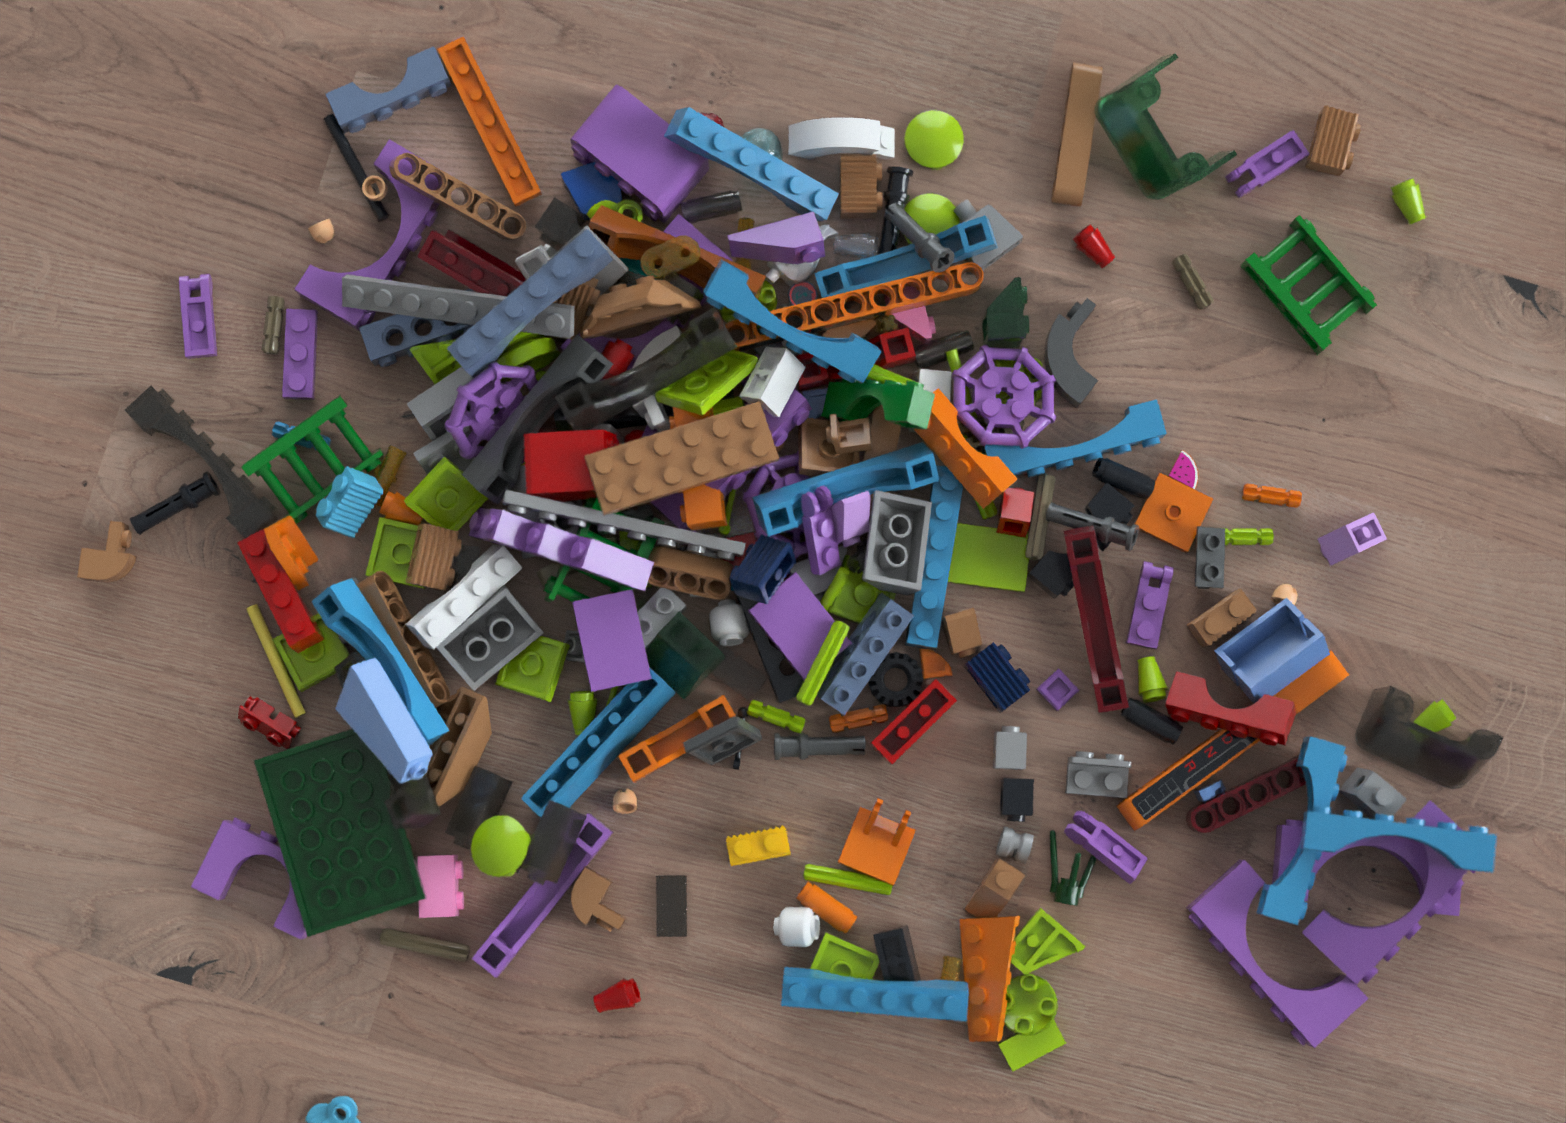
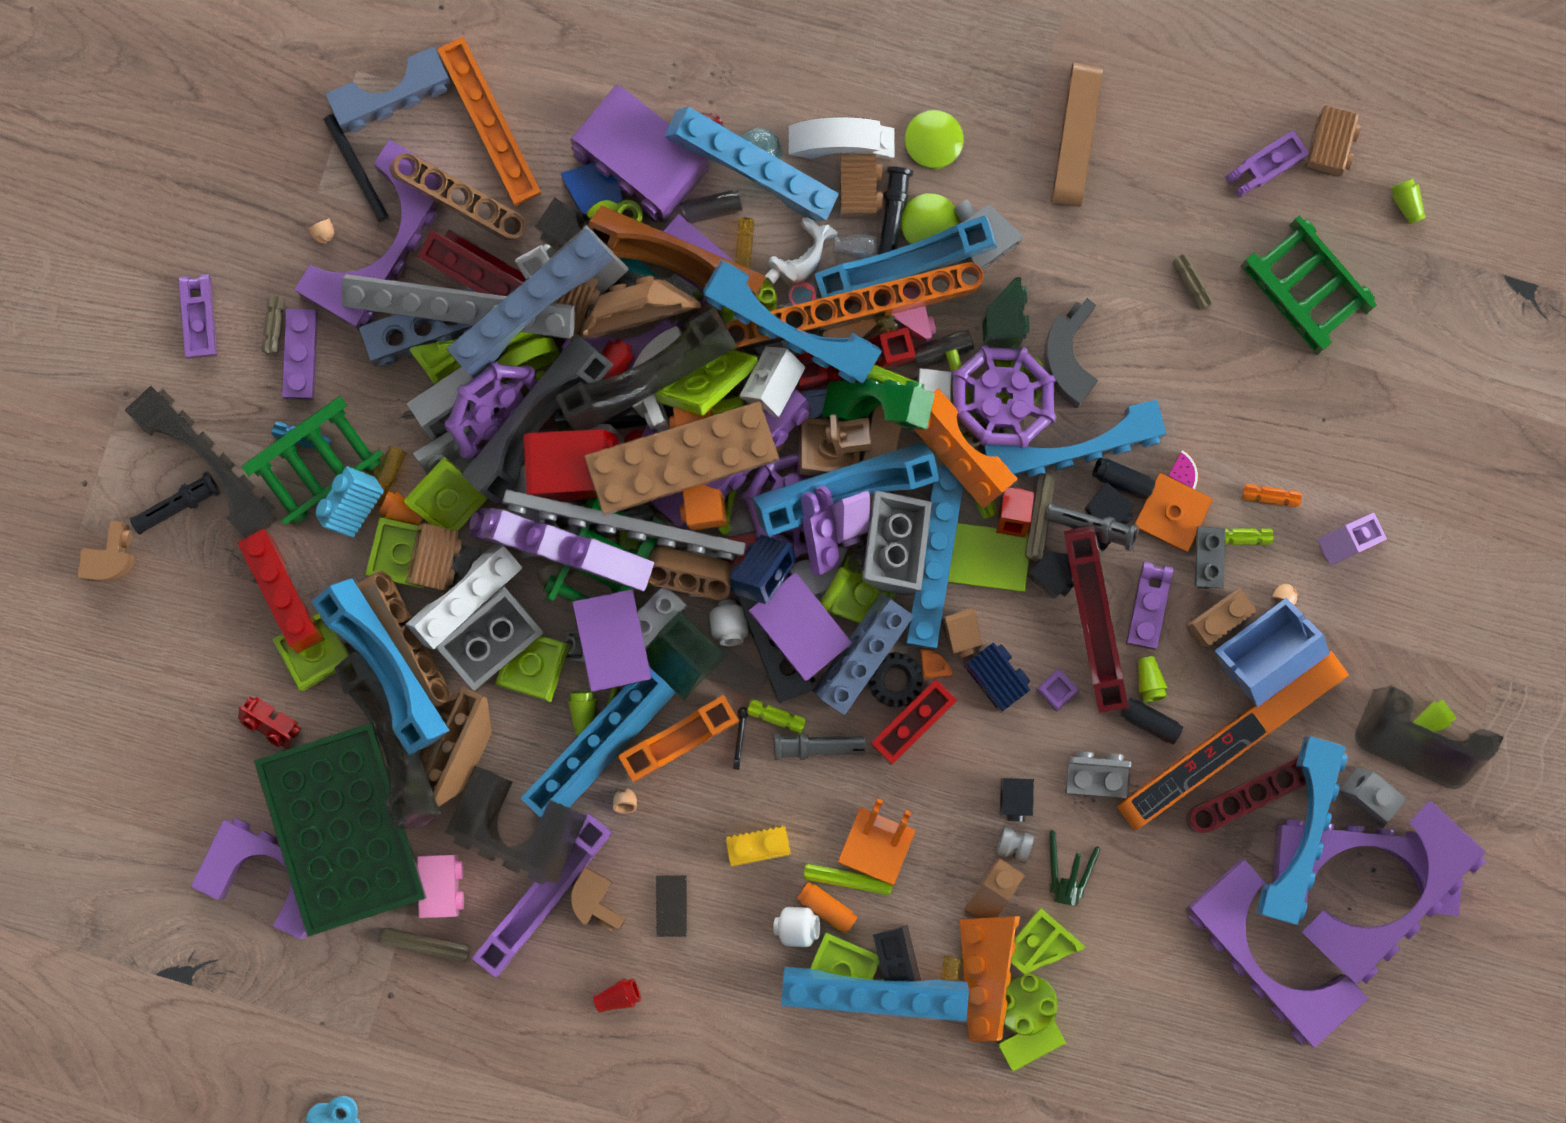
light yellow bar [246,604,306,718] -> none
orange bracket [264,516,318,591] -> none
light blue slope [336,658,433,784] -> none
light nougat hinge [362,175,387,201] -> none
lime dish [471,815,531,877] -> none
clear yellow plate [641,235,700,279] -> none
dark grey tile [683,716,763,765] -> none
medium lavender slope [727,211,825,264] -> none
lime axle [796,620,850,706] -> none
orange axle [829,704,888,733] -> none
dark grey pin [884,203,955,273] -> none
light grey brick [993,726,1027,770] -> none
medium lavender hinge [1064,810,1148,884] -> none
red cone [1072,224,1115,269] -> none
clear green windscreen [1094,53,1237,200] -> none
red arch [1165,671,1296,746] -> none
medium blue tile [1194,780,1226,802] -> none
dark azure arch [1300,806,1497,872] -> none

